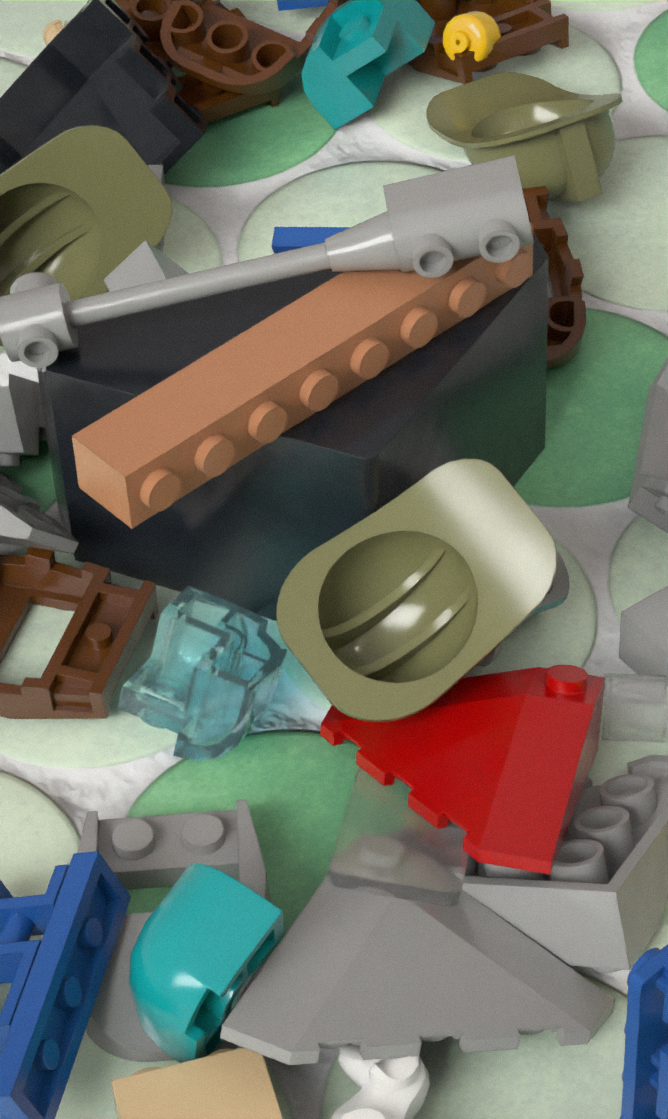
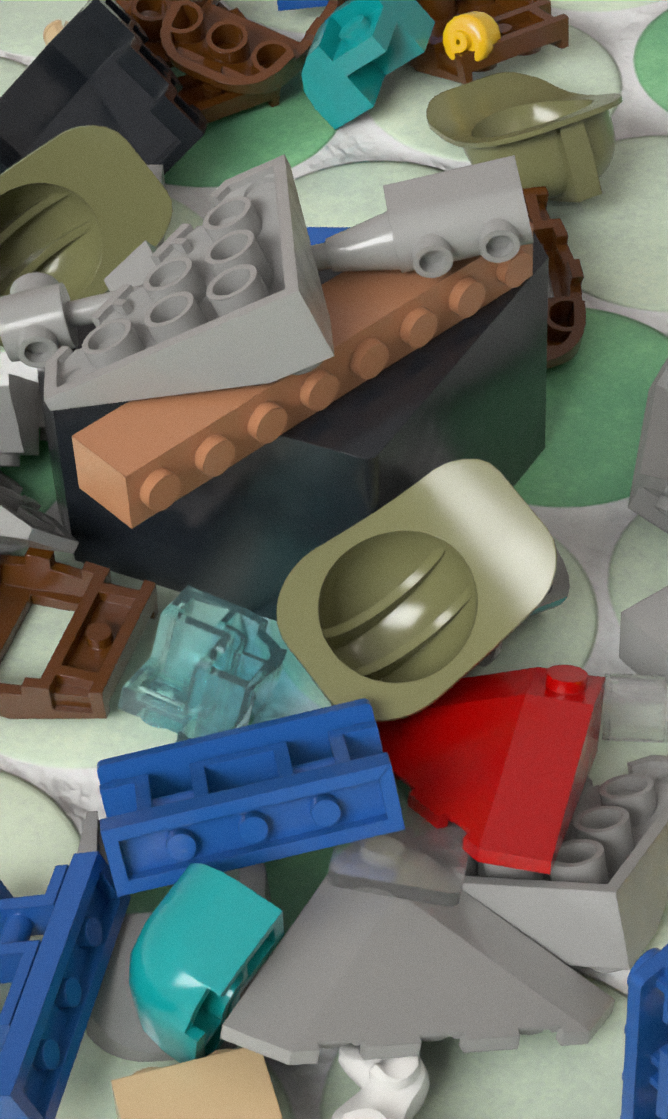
none -> light grey slope [44,154,335,411]
none -> blue fence [97,698,405,897]

